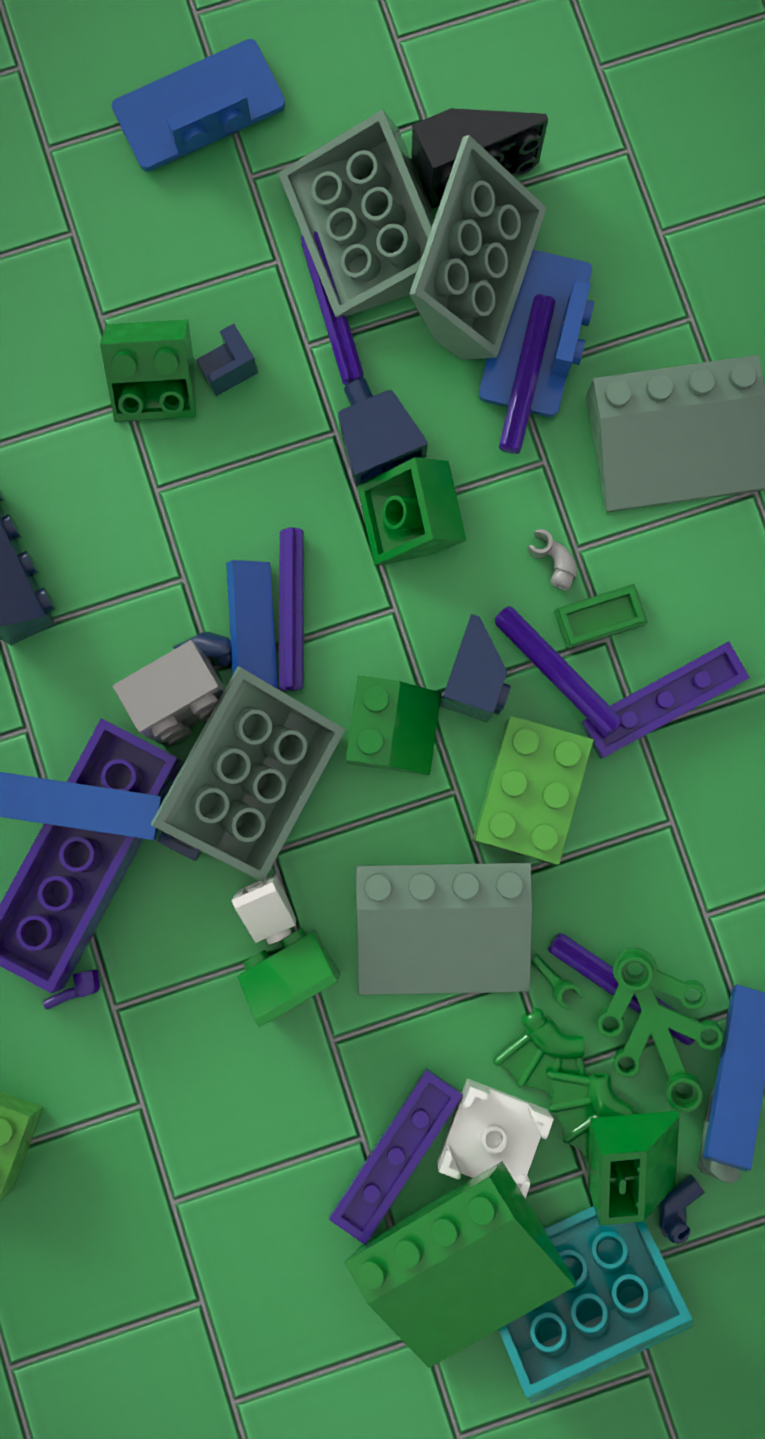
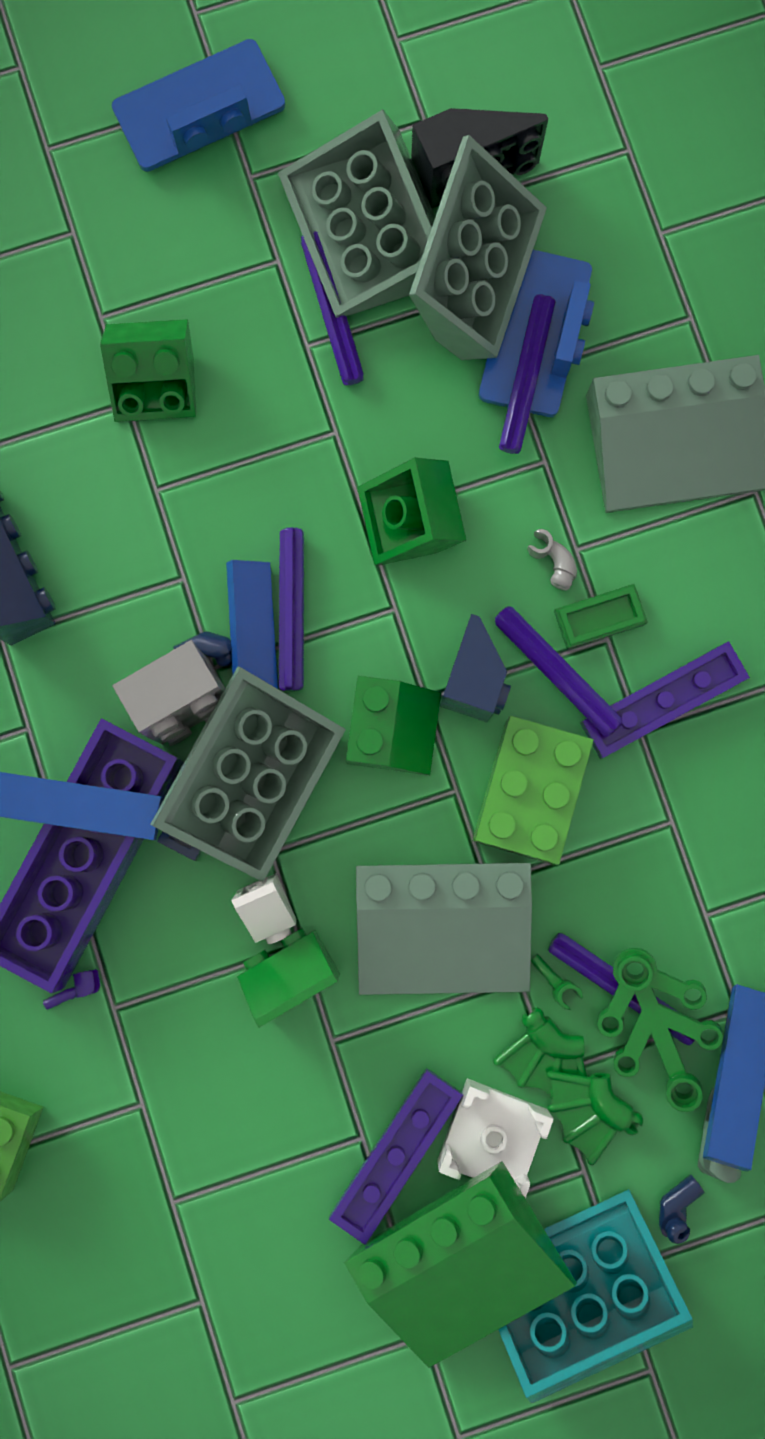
dark blue panel [197,323,258,396] -> none
dark blue torso [338,379,428,487] -> none
green slope [588,1111,680,1226] -> none

